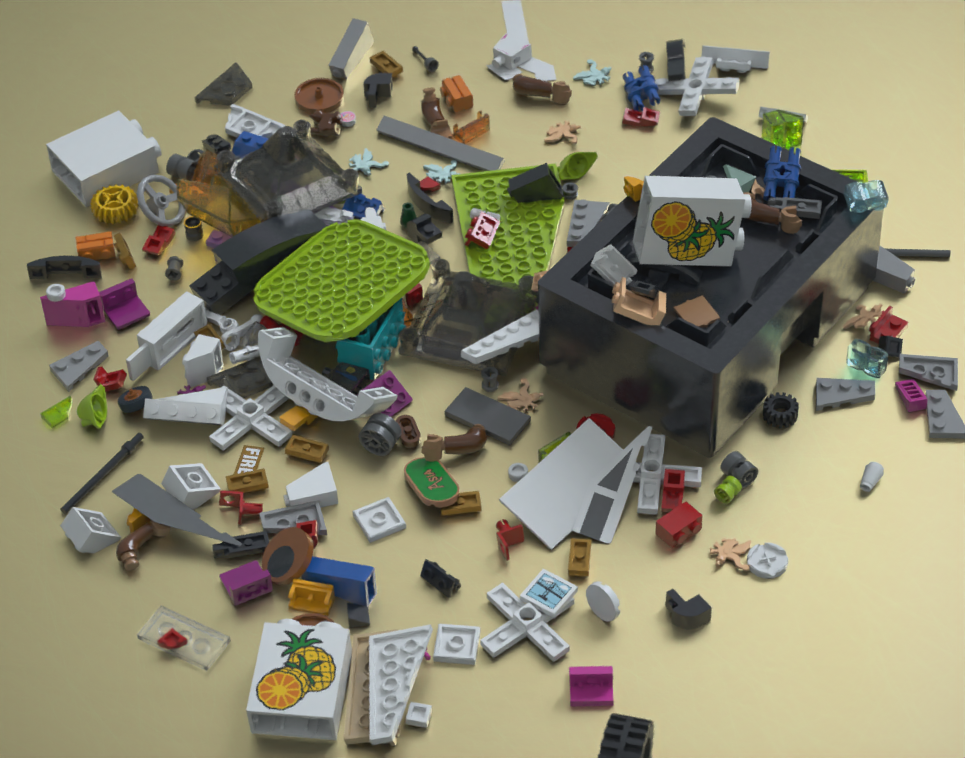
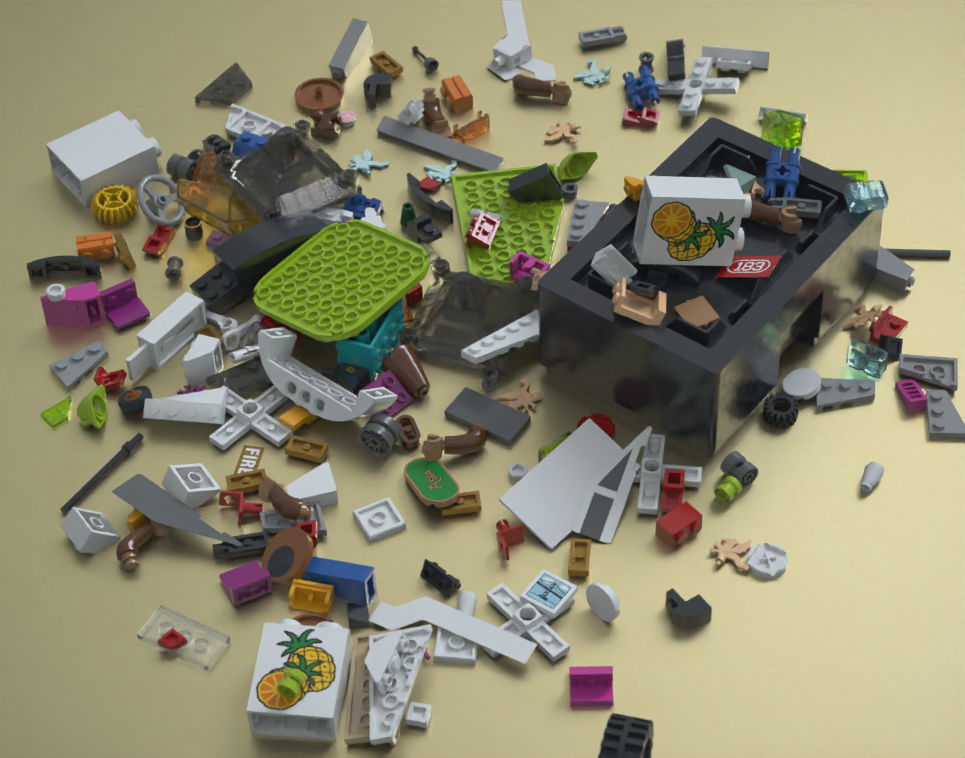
none -> reddish brown piece [257,475,313,521]
none -> lime wheel [277,668,306,699]
none -> white slope [364,630,409,695]
none -> white sticker [369,596,538,664]
none -> reddish brown cone [381,344,430,397]
none -> white brick [397,98,424,125]
none -> white cone [457,591,477,616]
none -> dark pink window [509,251,551,287]
none -> light grey hinge [579,26,628,48]
none -> red sticker [716,255,782,277]
none -> white tile [783,368,821,400]

